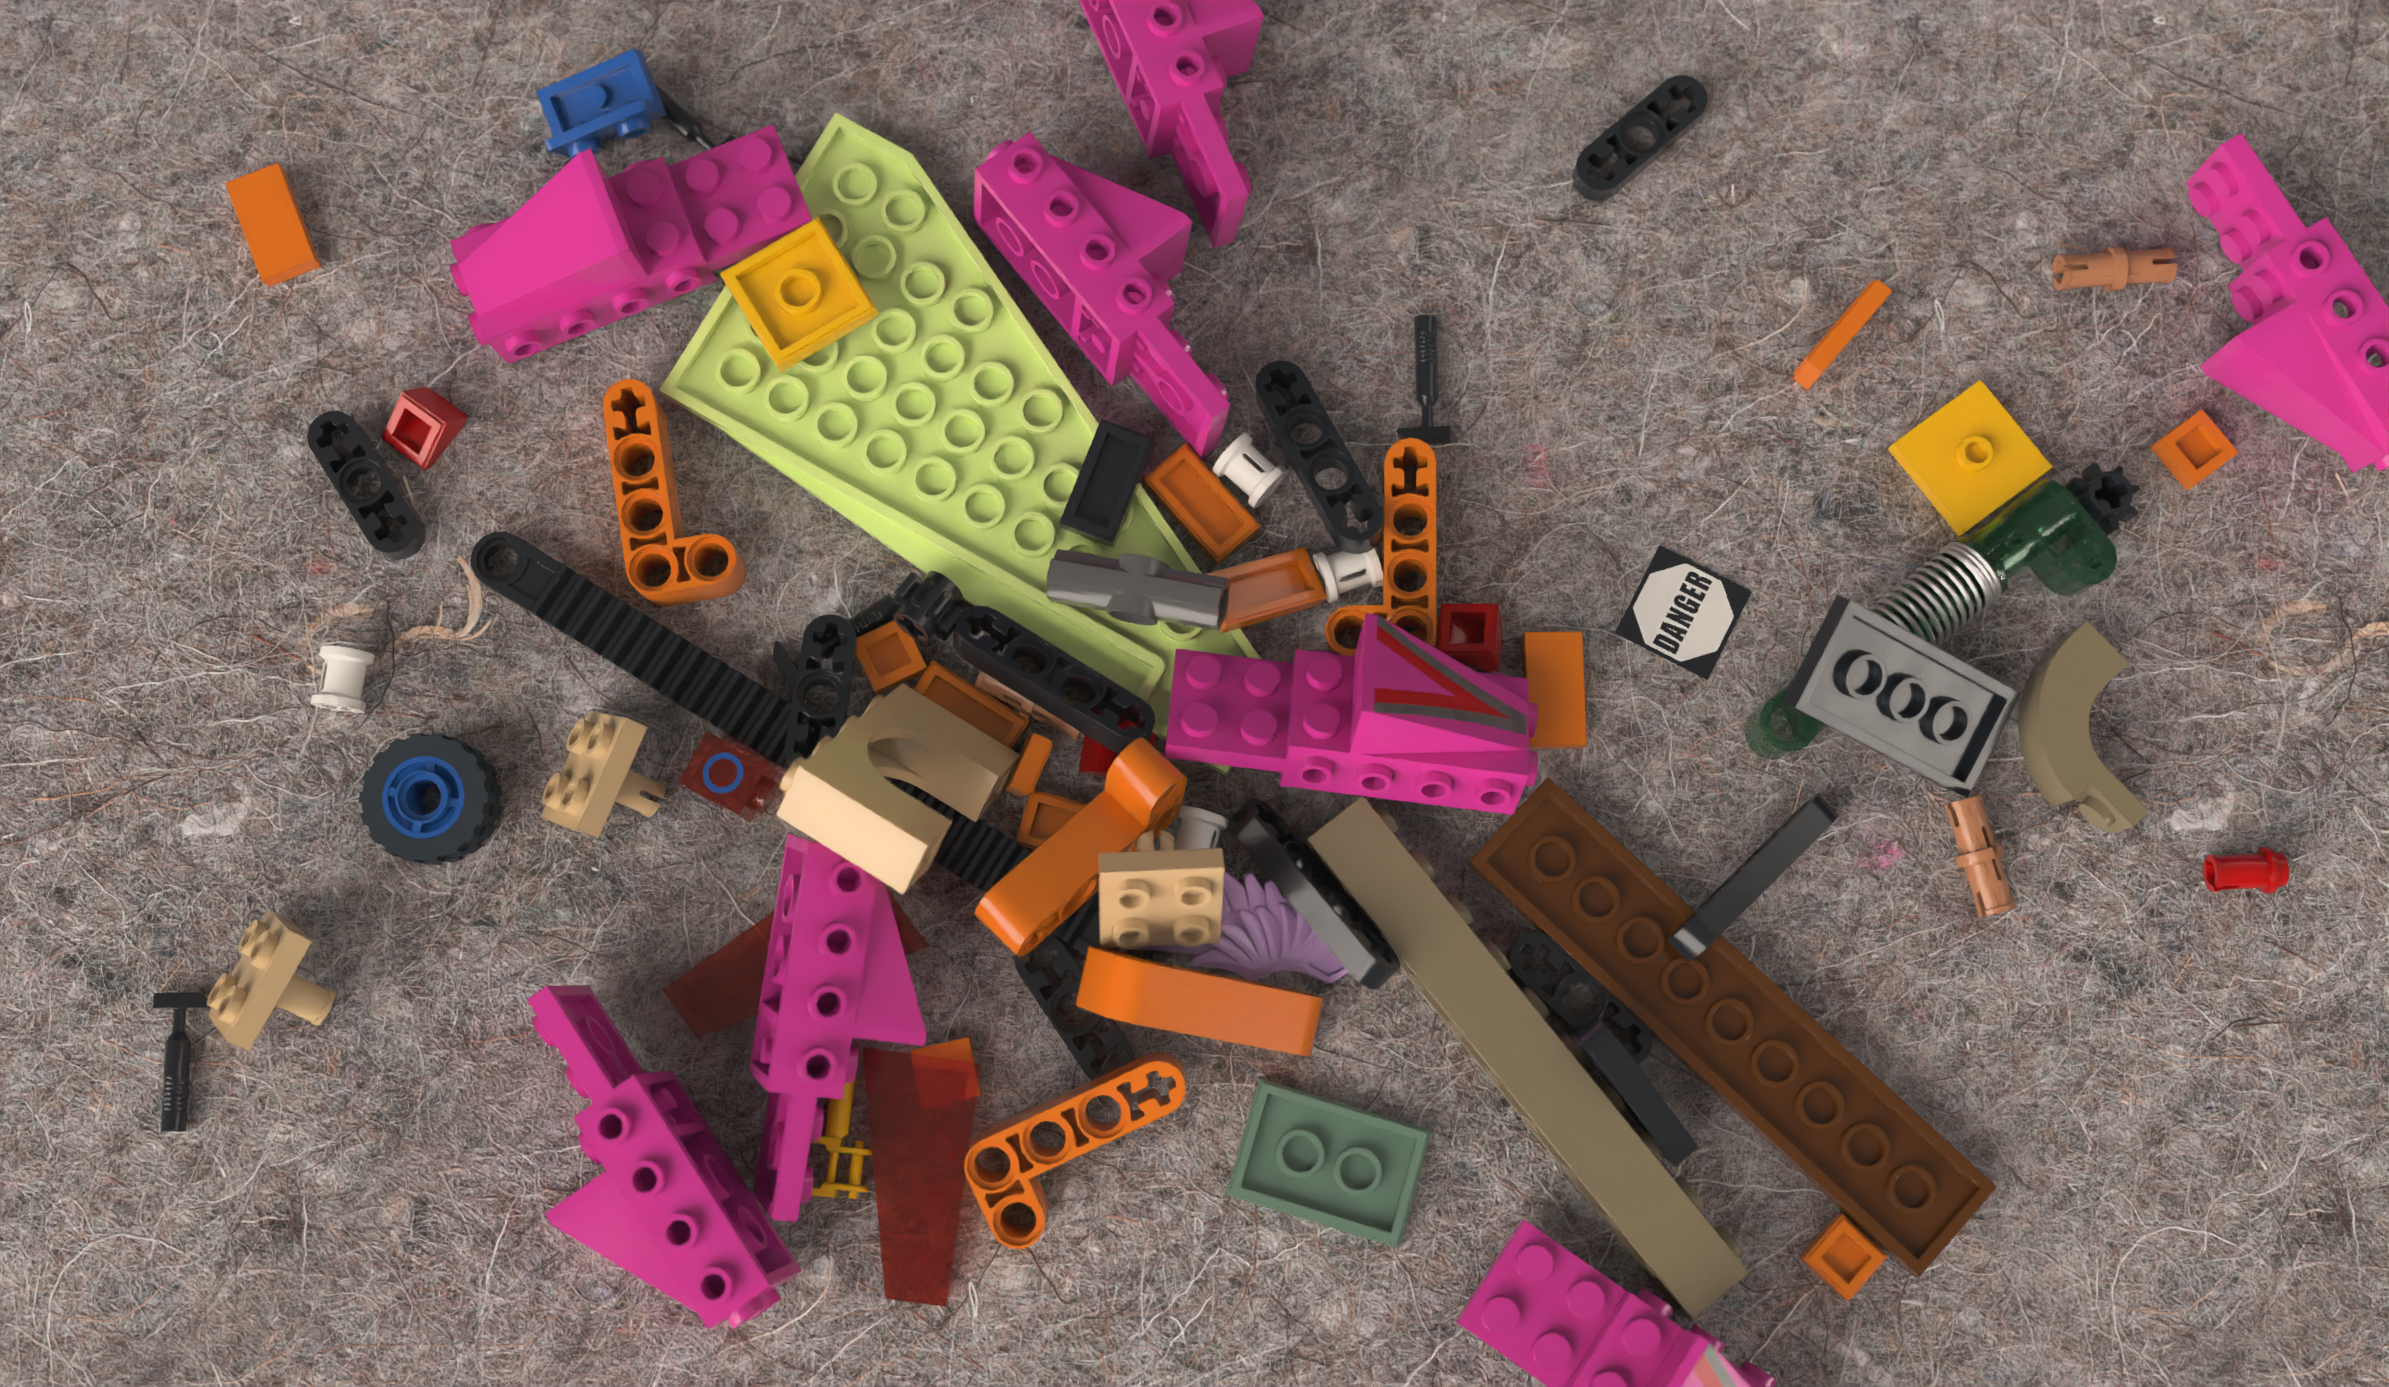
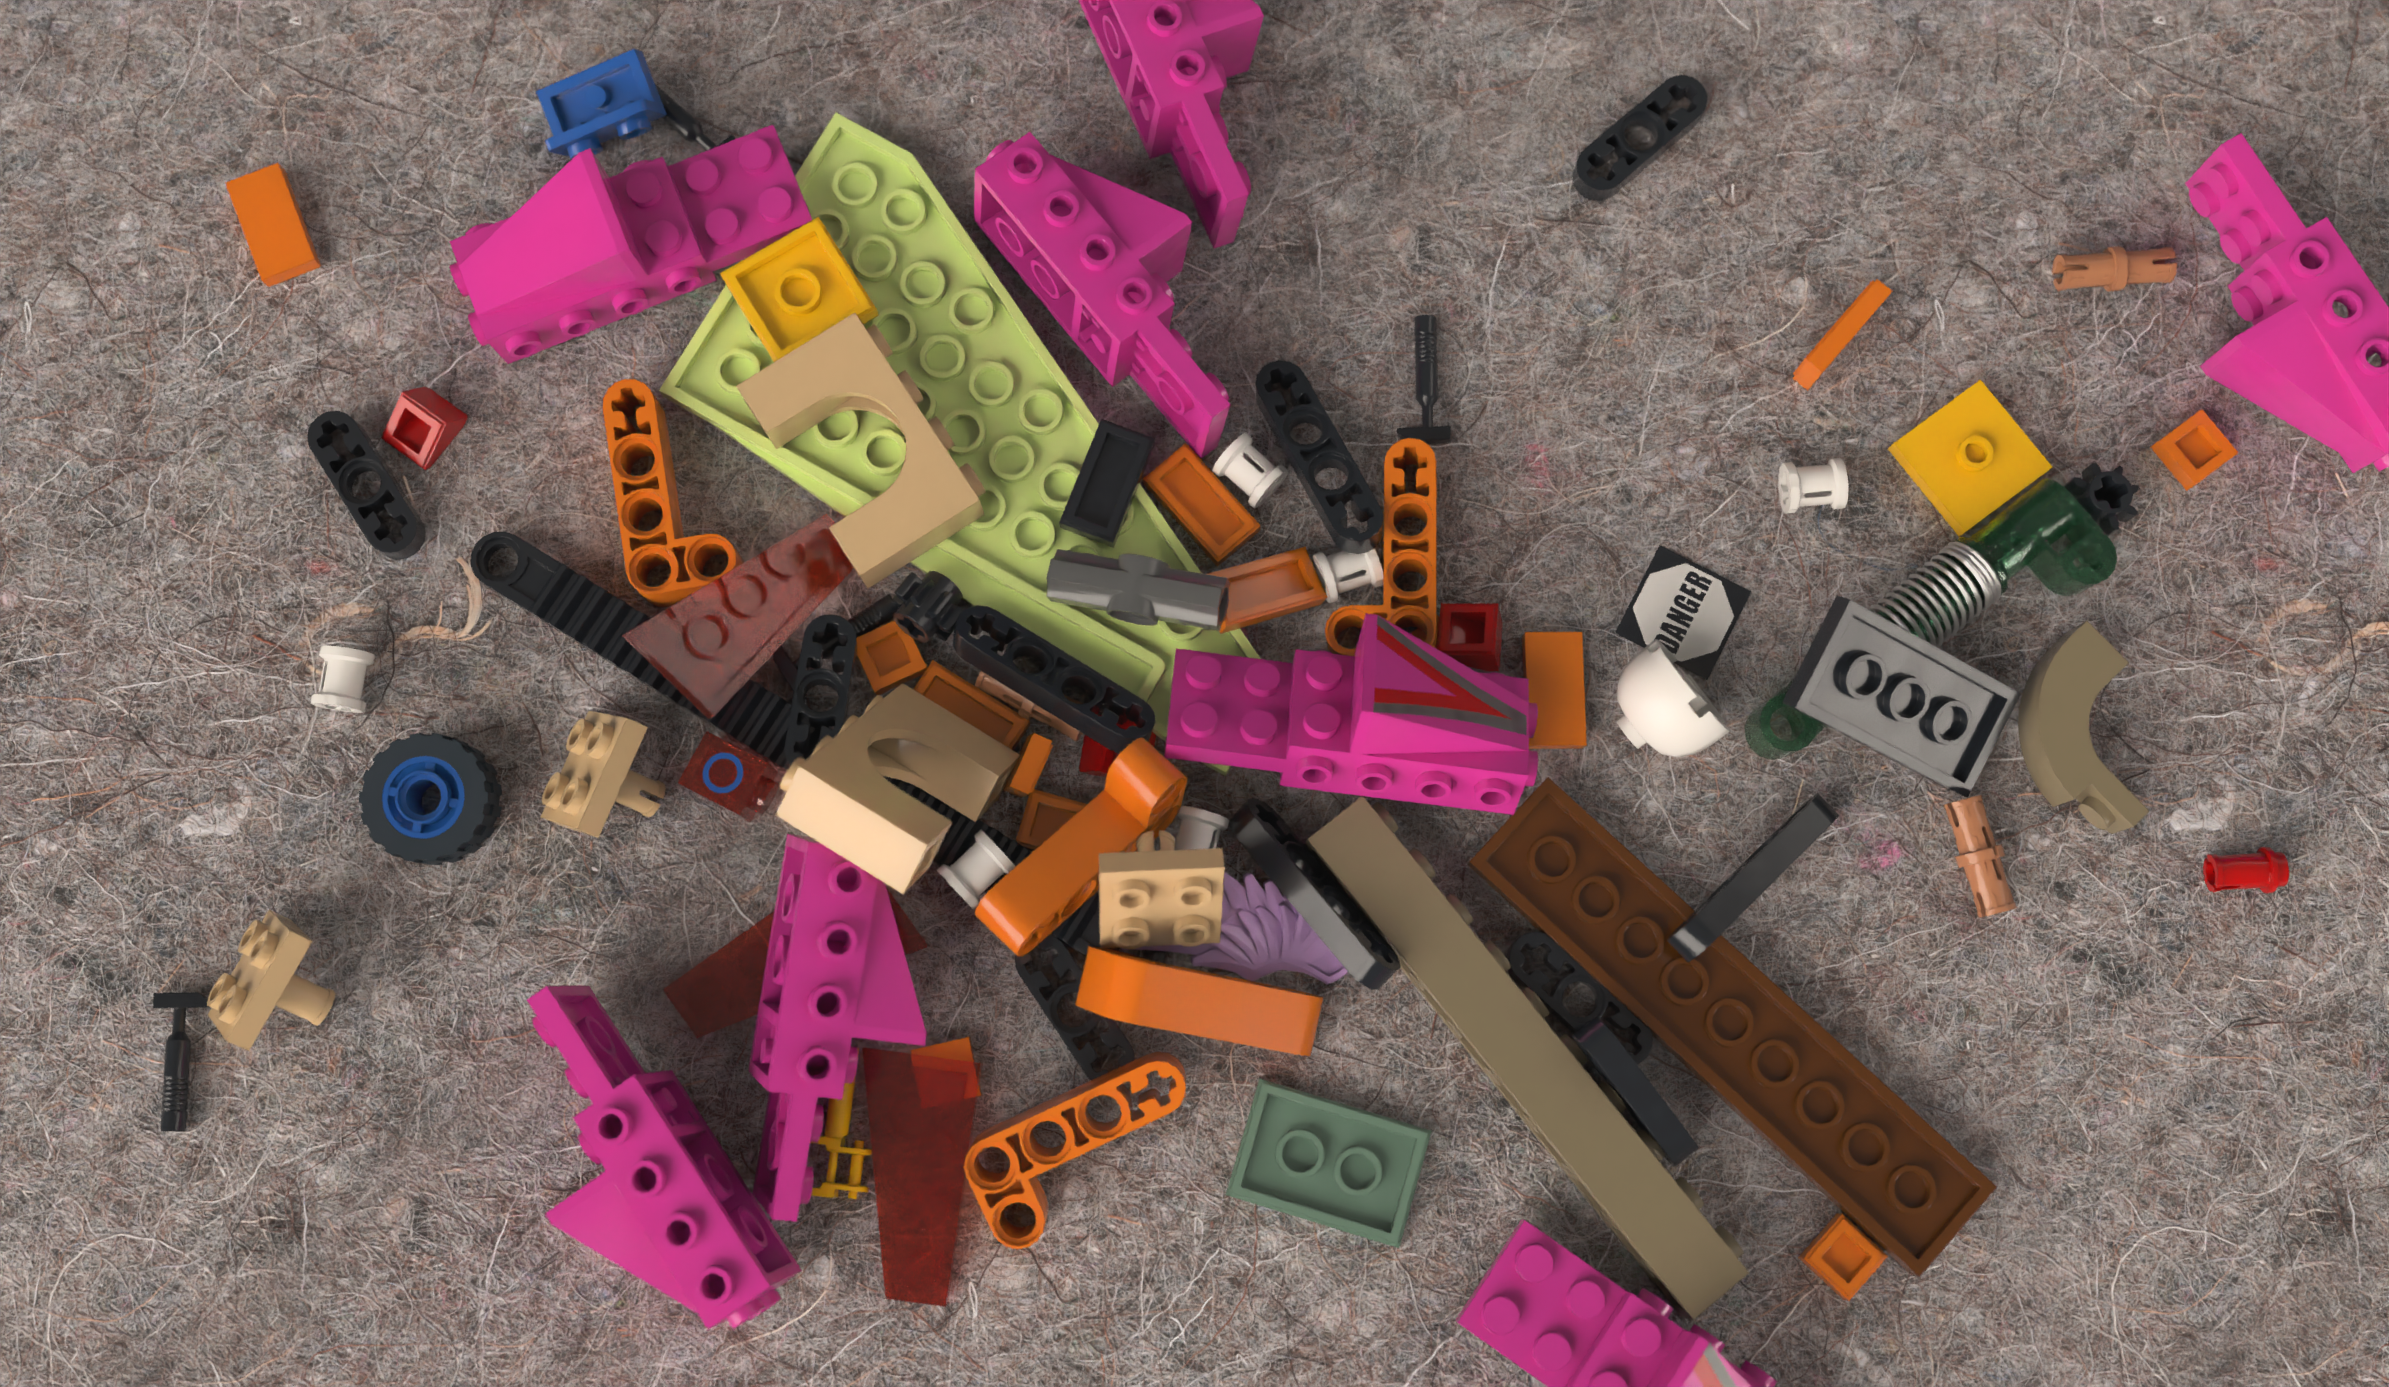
none -> clear red wing [622,514,854,719]
none -> tan arch [736,313,986,589]
none -> white bush [937,830,1016,910]
none -> white cylinder [1617,639,1730,757]
none -> white bush [1778,458,1848,514]

